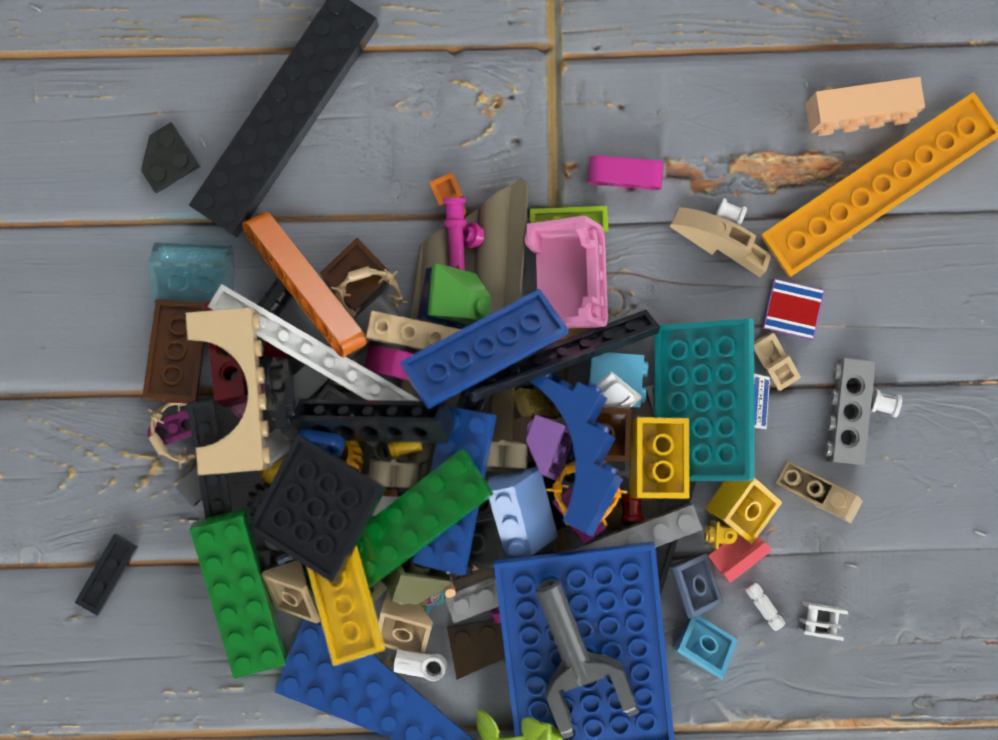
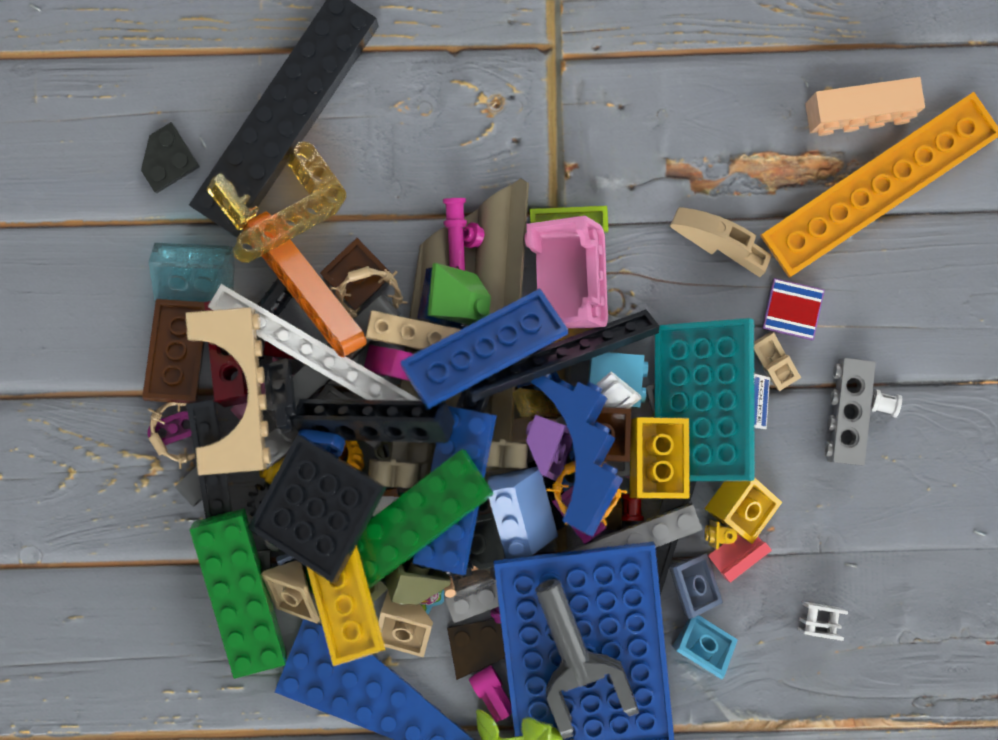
black plate [74,533,139,616] -> none
yellow pin [388,442,423,459] -> none
white piece [394,648,447,681] -> none
orange plate [429,172,466,216] -> none
dark pink beam [588,155,664,190] -> none
white bush [715,198,747,226] -> none
white axle [746,583,785,631] -> none
tan slope [776,461,863,524] -> none
none -> clear yellow plate [207,173,259,231]
none -> clear yellow beam [233,141,346,263]
none -> dark pink piece [468,665,512,722]

